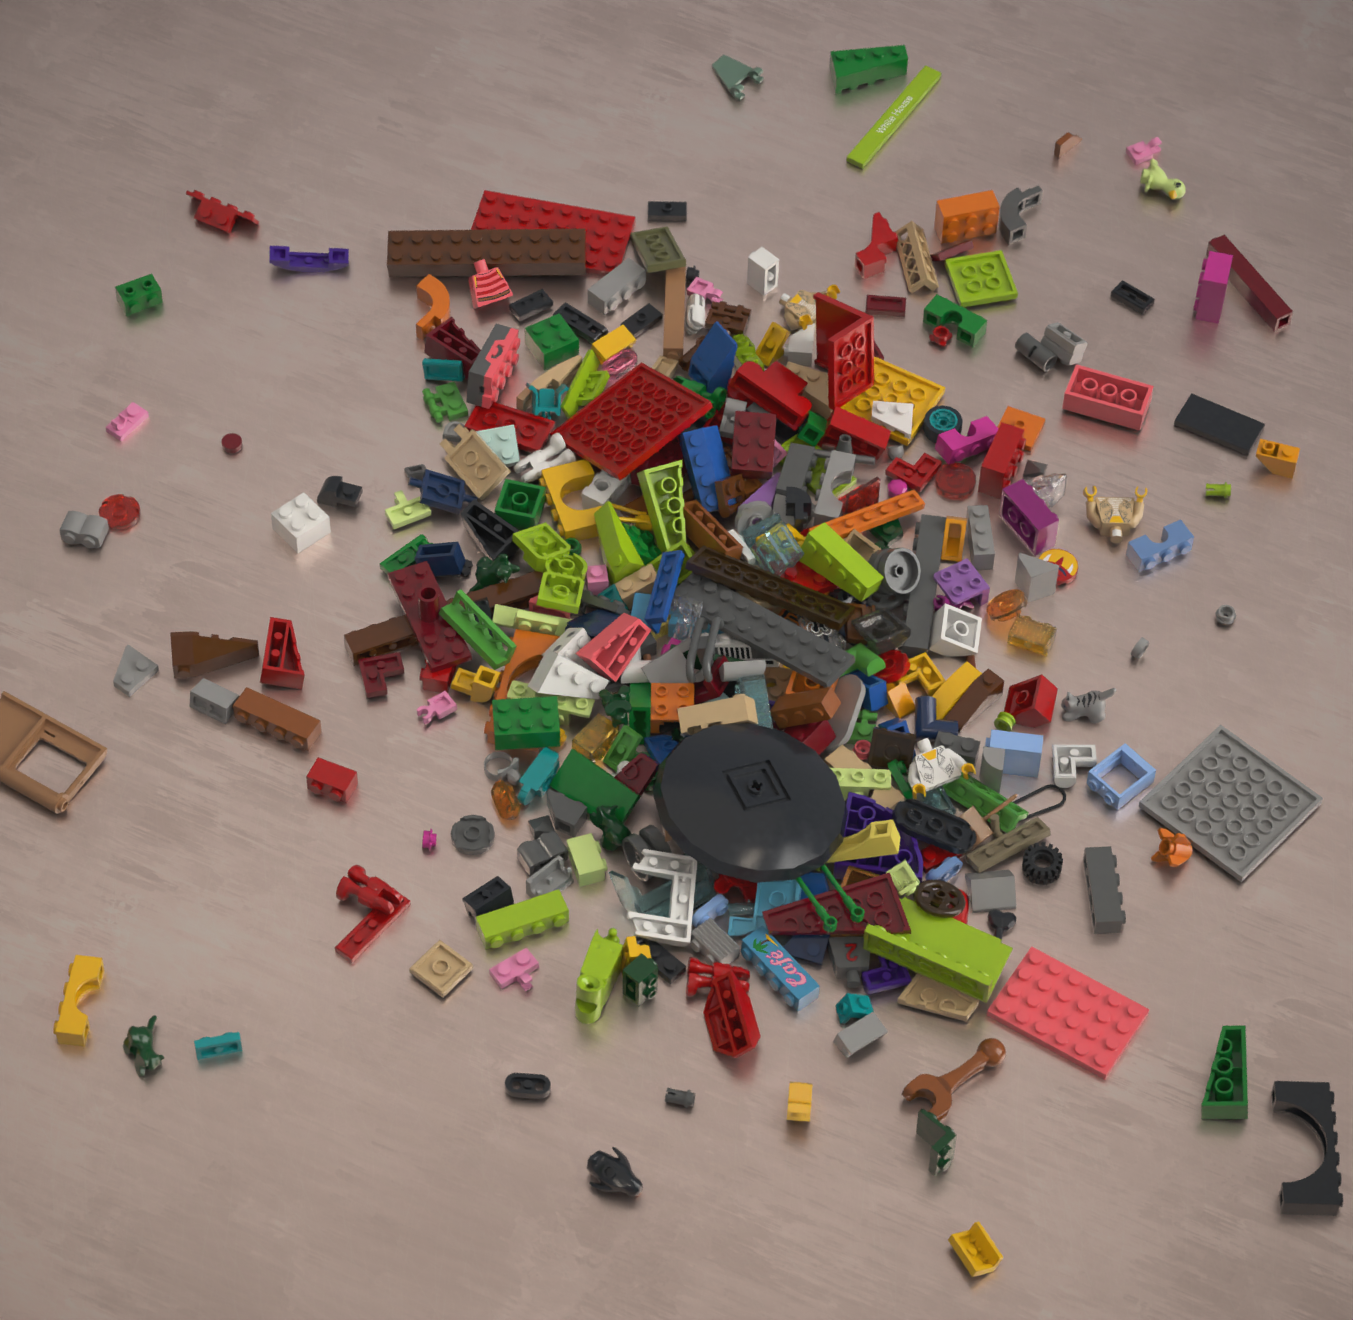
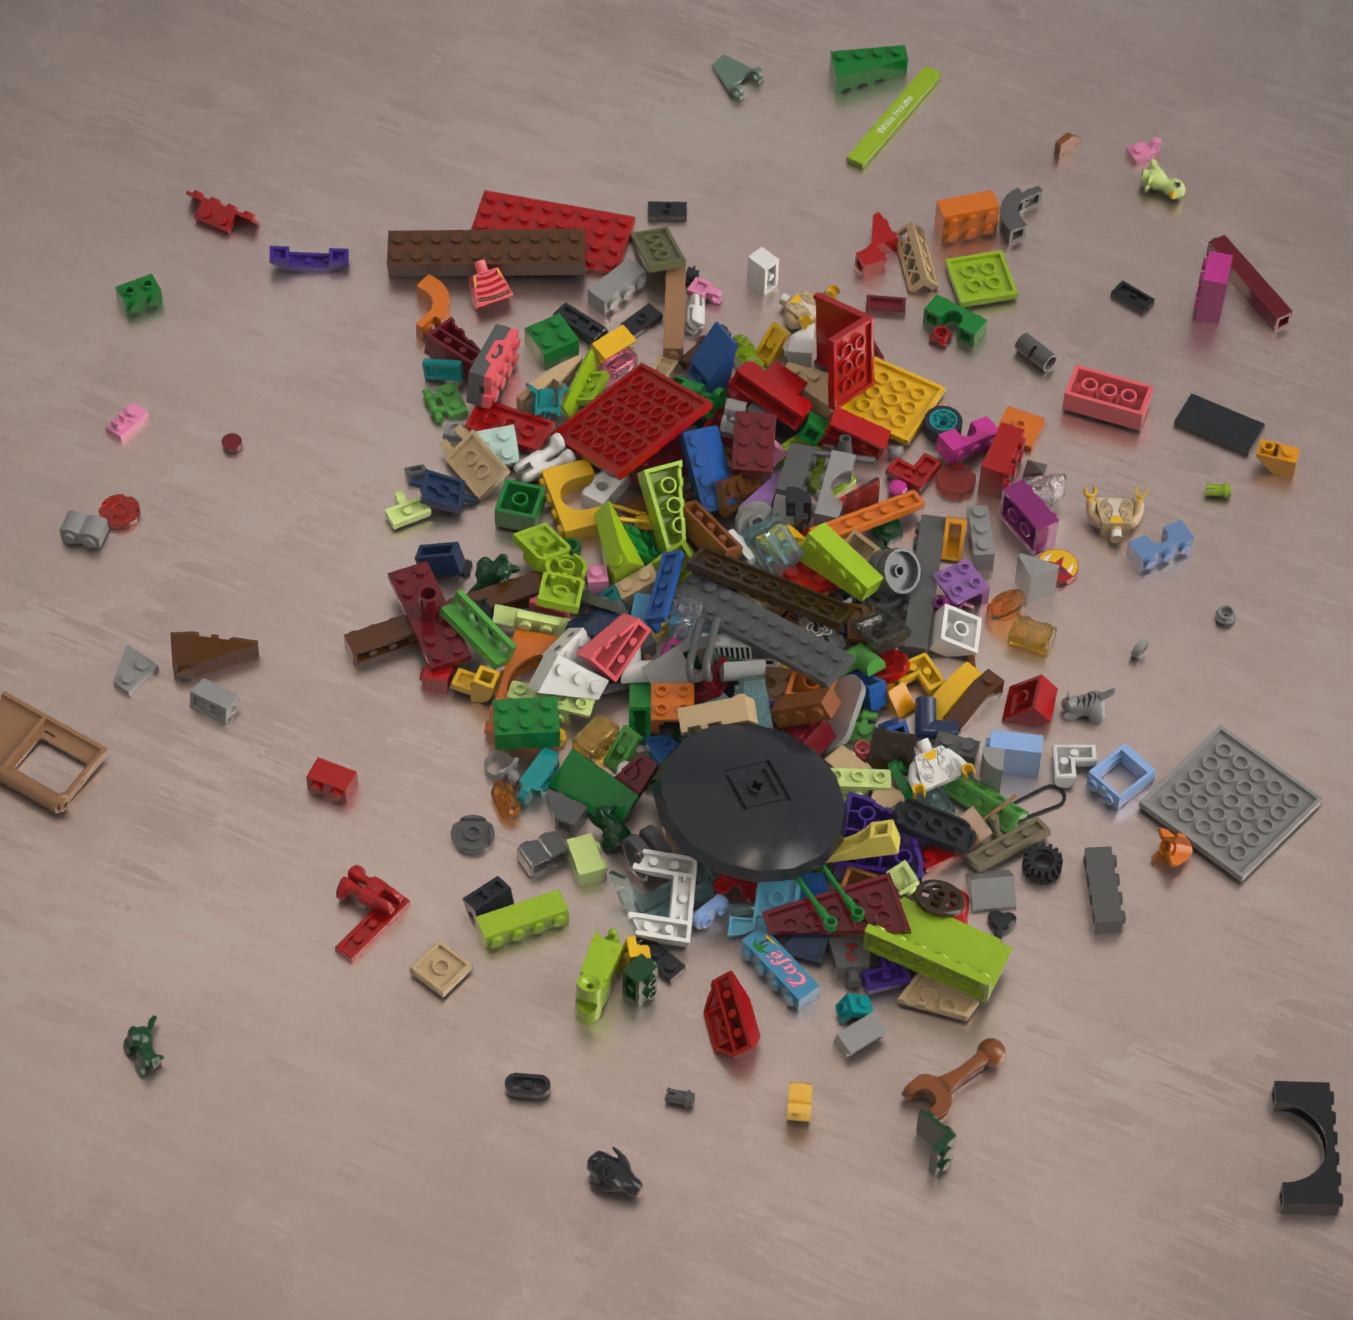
yellow arch [53,955,104,1047] -> none
teal plate [194,1032,242,1060] -> none
dark orange brick [233,687,322,751] -> none
red wedge [260,617,305,690] -> none
white brick [271,492,331,553] -> none
black brick [317,476,363,507] -> none
dark red plate [358,652,404,698] -> none
green plate [380,534,433,574] -> none
bright pink plate [417,691,457,724] -> none
dark pink plate [422,829,437,850] -> none
black wedge [460,499,520,561] -> none
bright pink plate [489,948,539,992] -> none
black plate [509,289,553,322] -> none
light grey hinge [526,855,574,898] -> none
dark grey slope [528,815,555,840] -> none
dark green animal [599,685,632,728] -> none
red piece [686,957,750,997] -> none
light grey brick [690,918,740,965] -> none
reddish brown plate [705,301,751,335] -> none
white wing [871,401,913,439] -> none
medium blue plate [925,856,963,890] -> none
dark red tile [930,240,974,262] -> none
yellow bracket [948,1221,1003,1277] -> none
coral plate [987,946,1150,1079] -> none
lime bush [994,712,1016,731] -> none
light grey brick [1041,322,1088,365] -> none
green wedge [1201,1025,1248,1119] -> none

